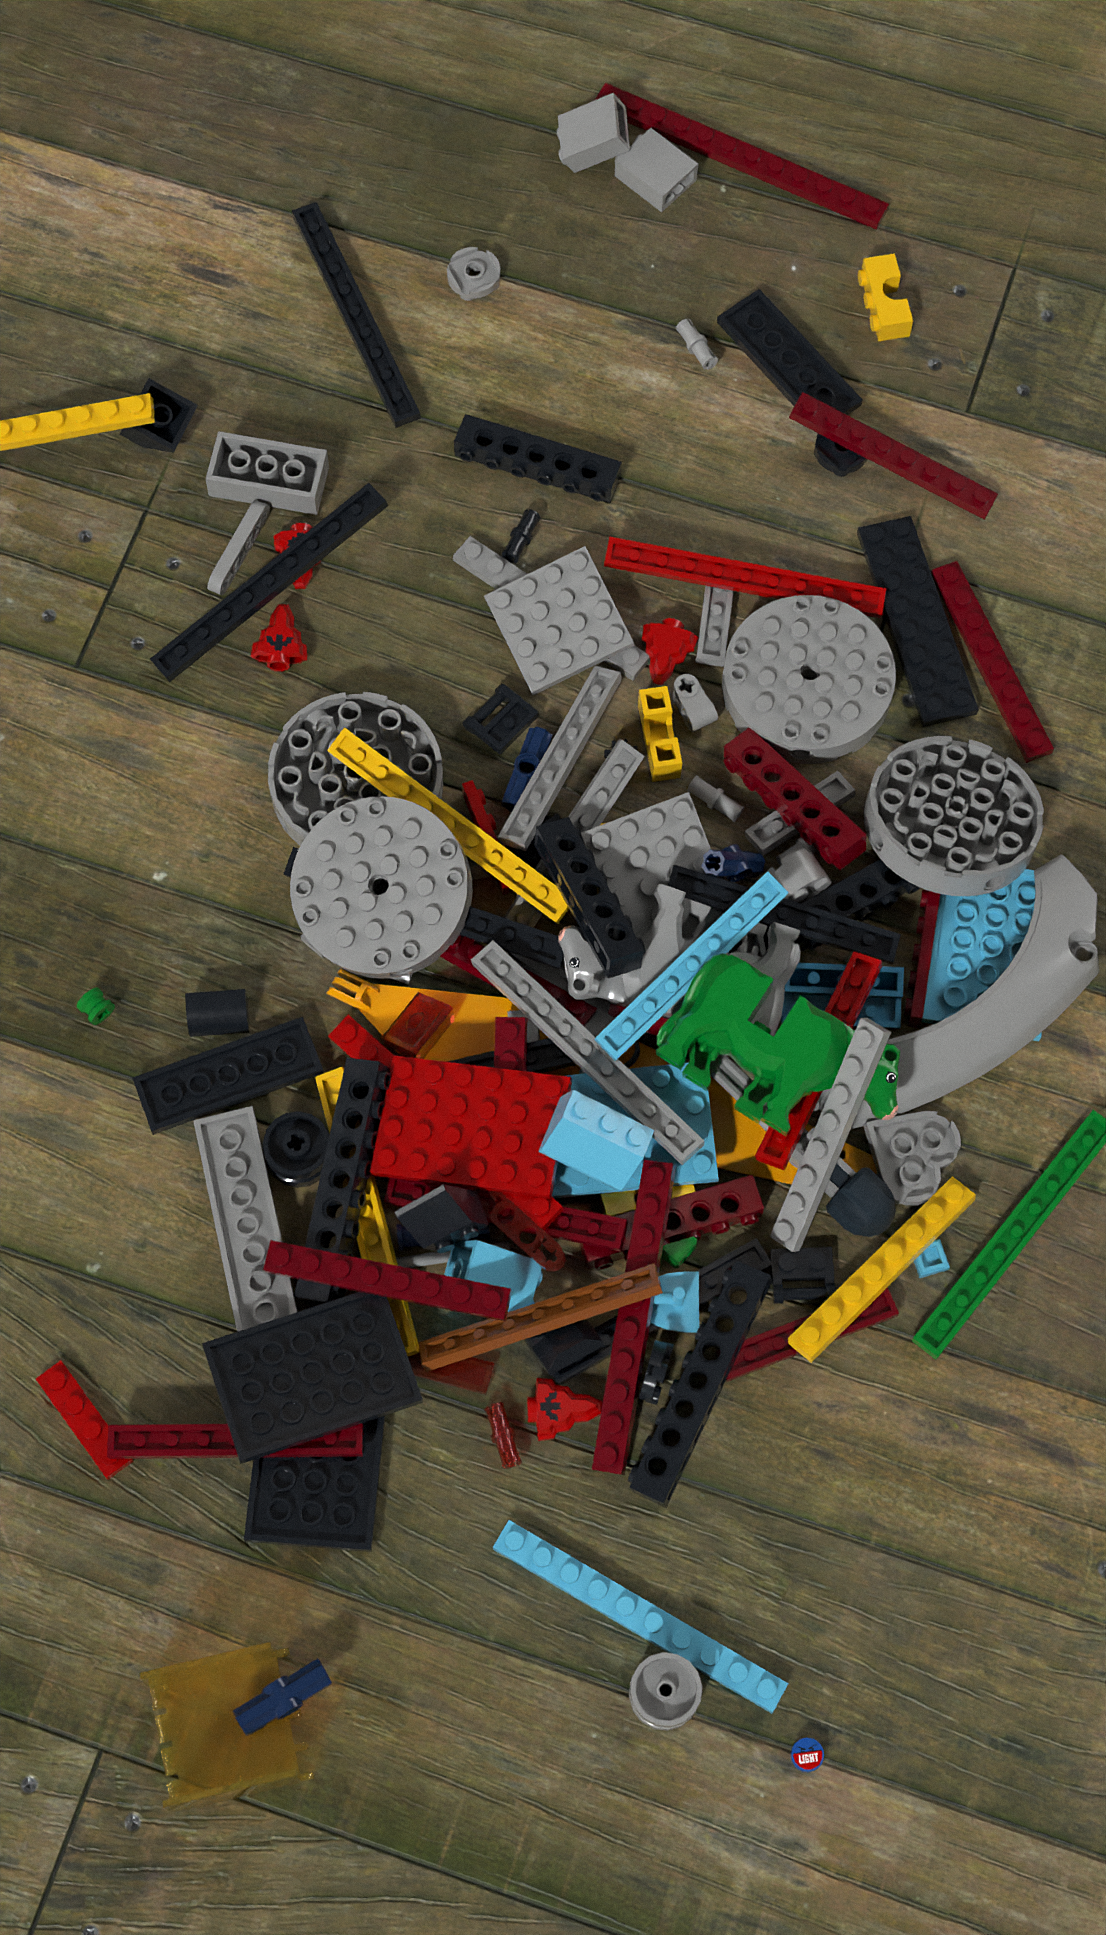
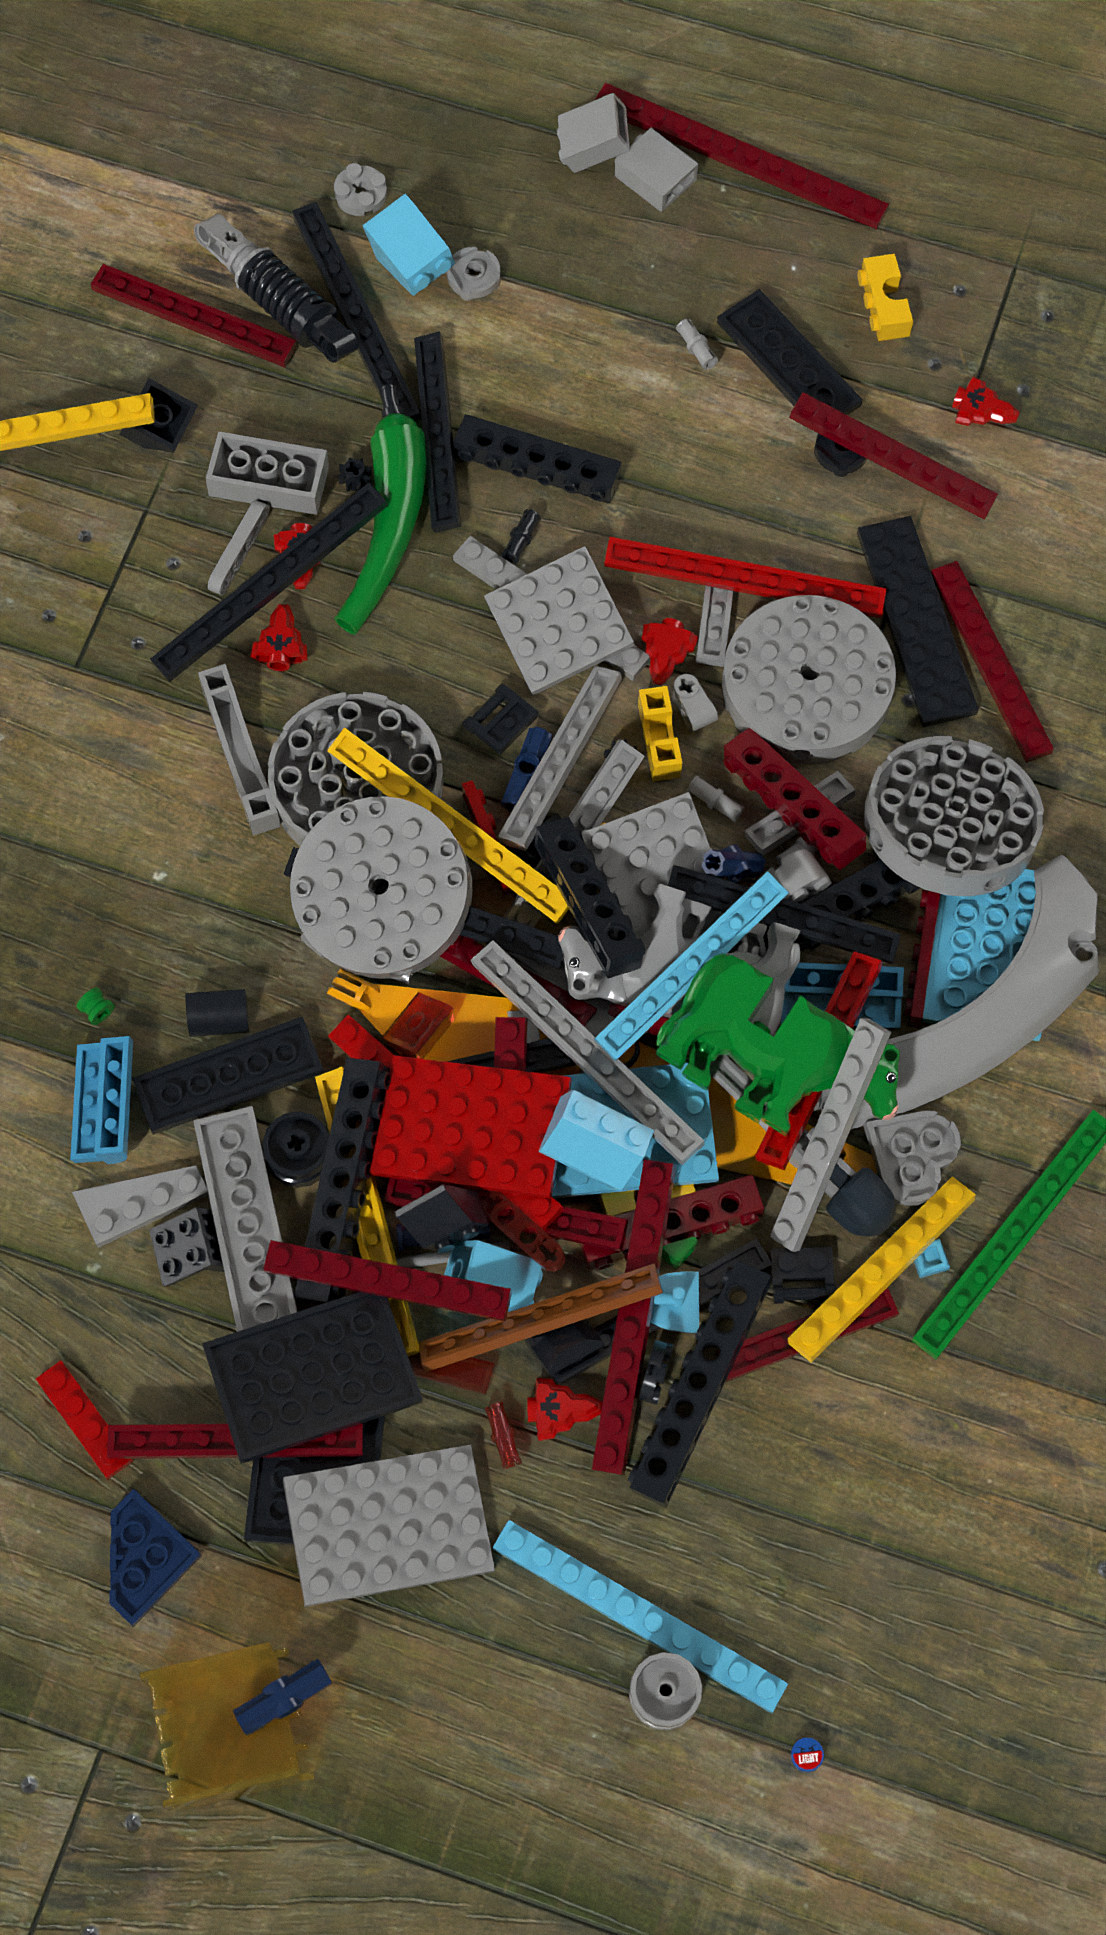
none -> dark azure brick [70,1036,133,1164]
none -> light grey wing [72,1166,209,1248]
none -> dark red plate [90,264,297,368]
none -> dark blue plate [109,1489,202,1627]
none -> black bracket [150,1207,225,1287]
none -> black piece [194,214,358,363]
none -> light grey arch [198,664,281,836]
none -> light grey plate [283,1445,495,1607]
none -> light grey plate [334,163,387,216]
none -> green animal [334,385,427,635]
none -> black gear [338,457,372,492]
none -> medium azure slope [363,194,455,296]
none -> black plate [414,331,461,533]
none -> red rock [952,377,1020,426]

